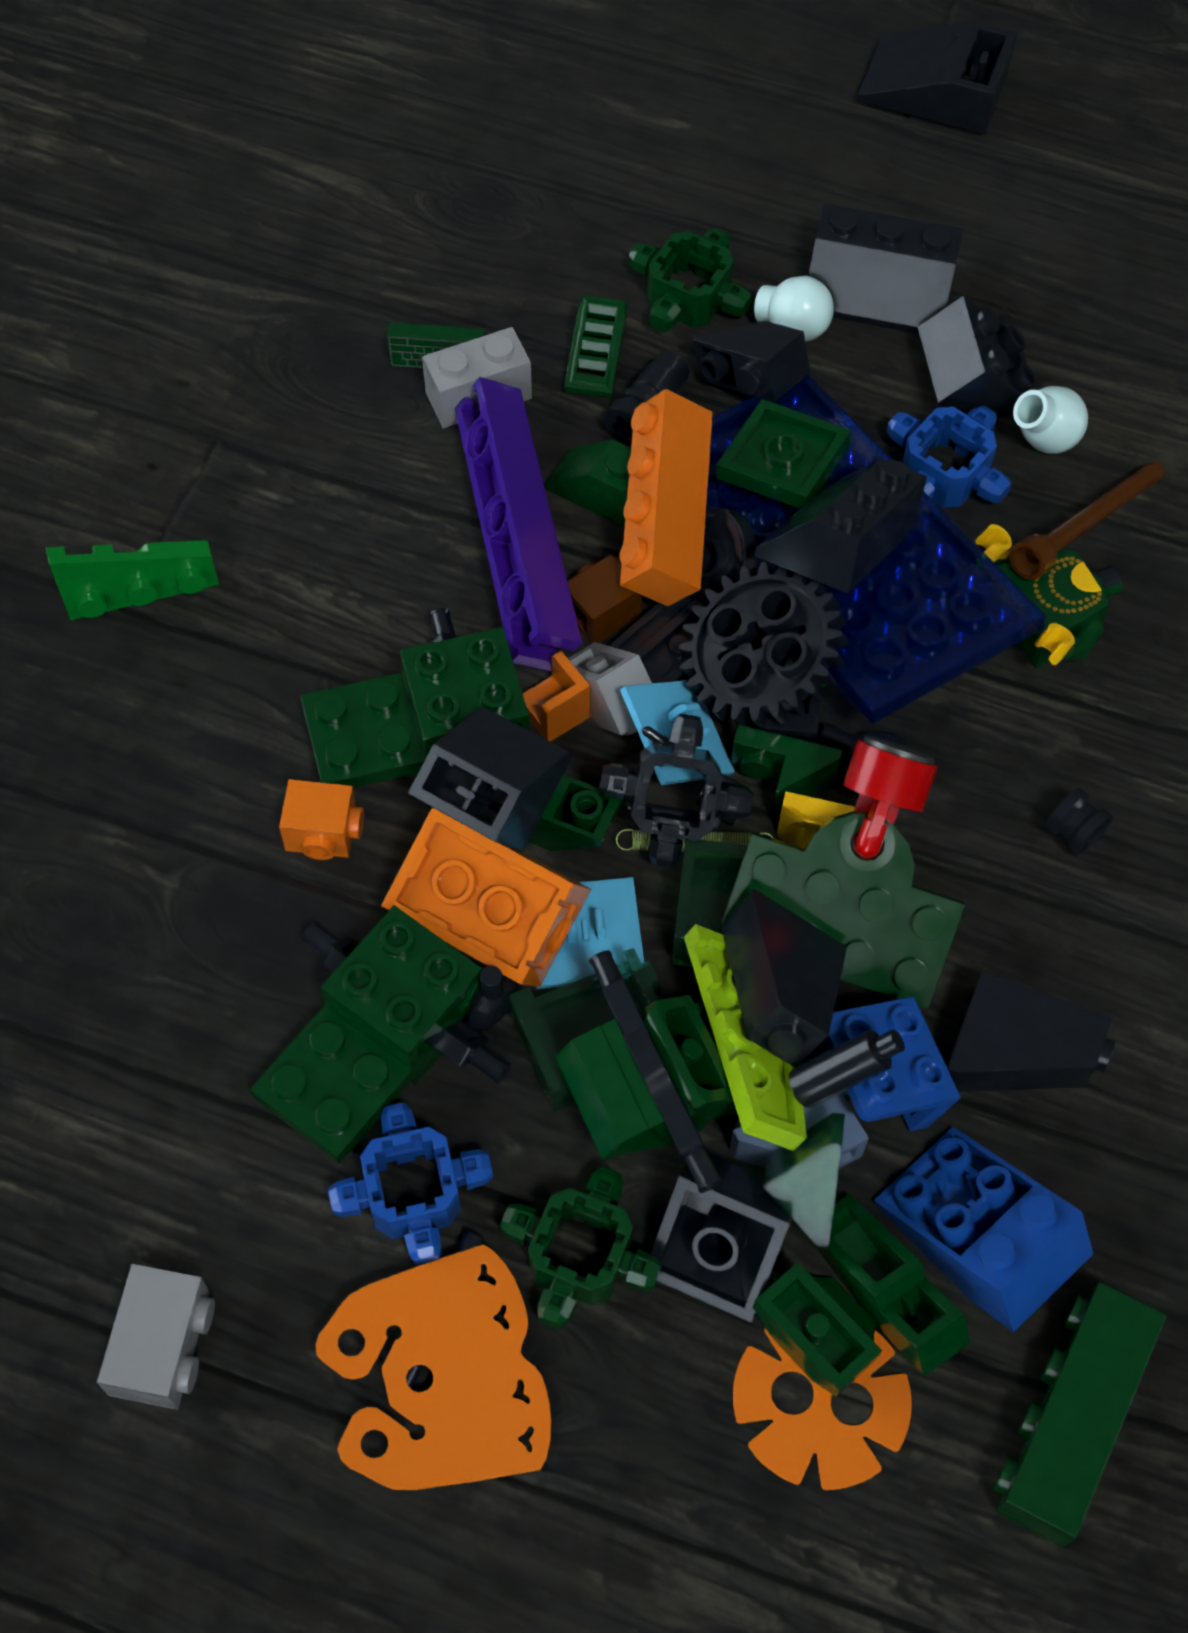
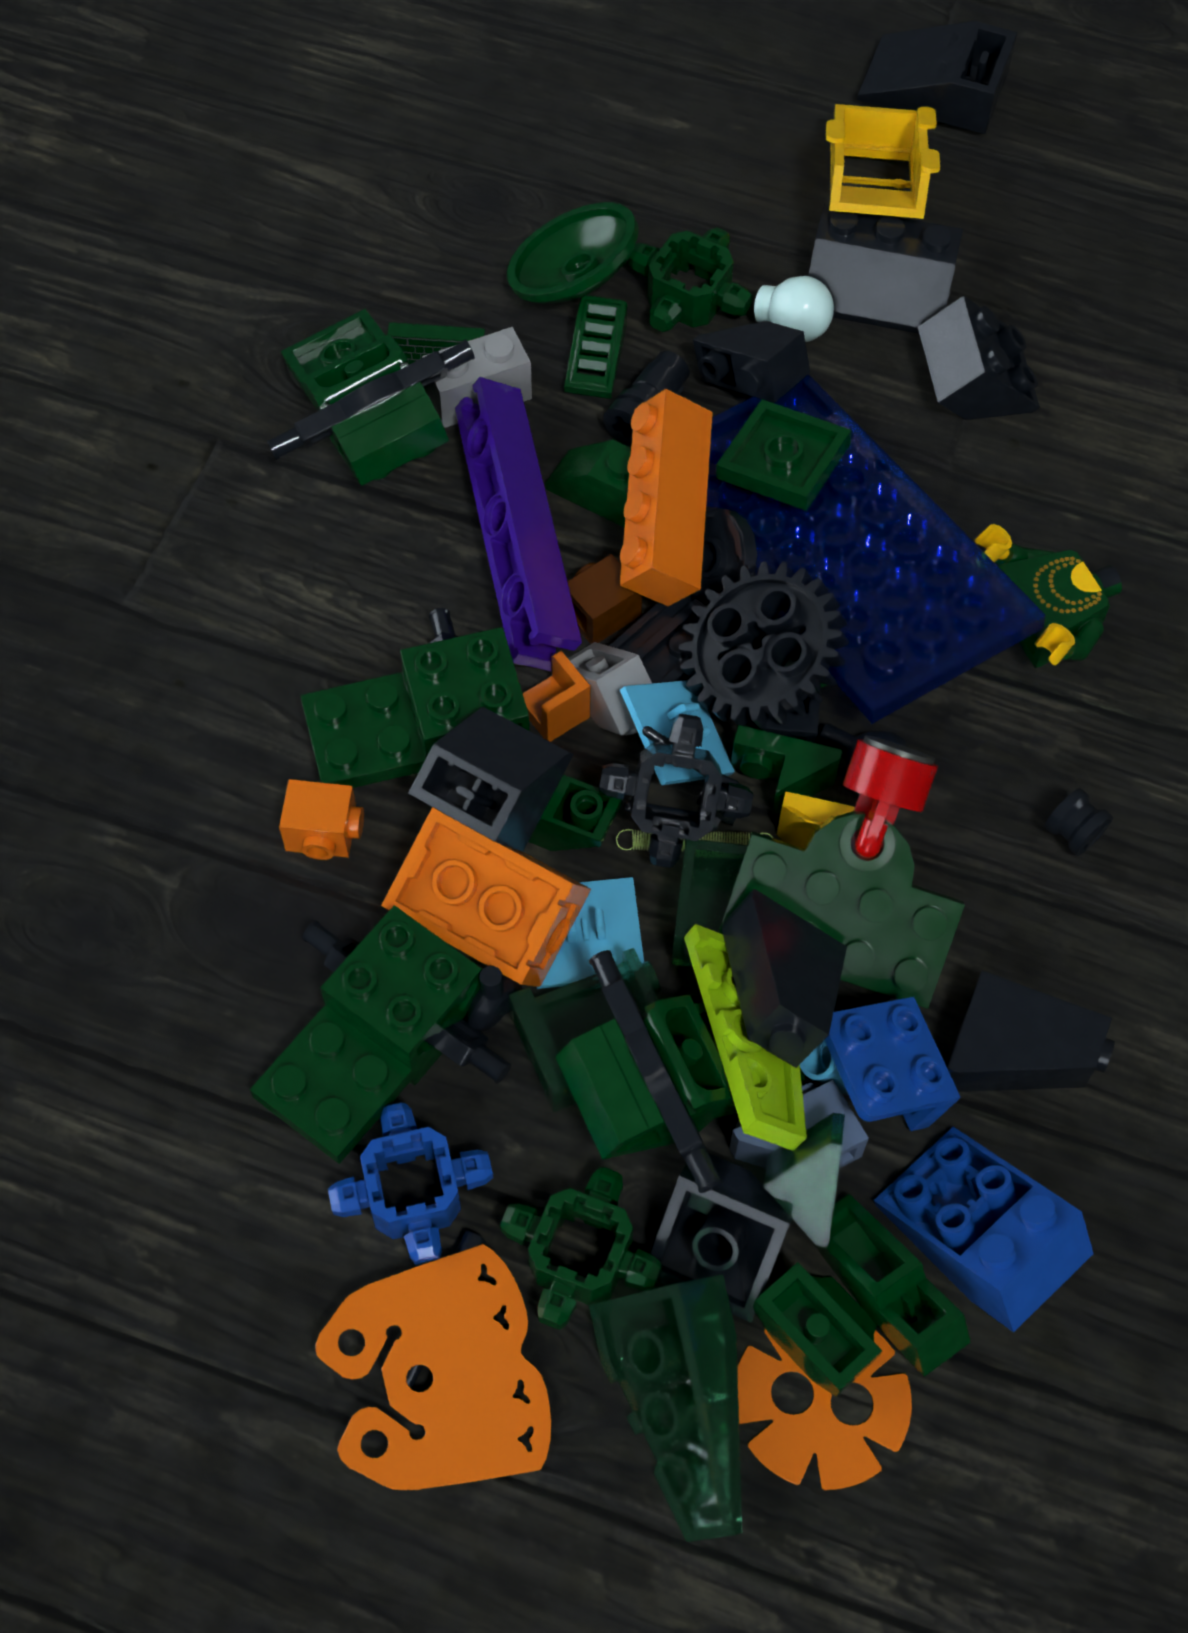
green wing [45,540,219,621] -> none
light grey brick [97,1264,215,1410] -> none
black slope [755,458,927,594] -> none
black cylinder [789,1029,905,1109] -> none
blue piece [886,406,1012,508] -> none
dark green brick [993,1282,1167,1548] -> none
reddish brown piece [1009,461,1165,580] -> none
light aqua piece [1013,386,1088,454] -> none
none -> dark green piece [267,309,475,486]
none -> dark green dish [507,202,639,304]
none -> clear green wedge [589,1274,742,1542]
none -> yellow piece [826,104,941,219]

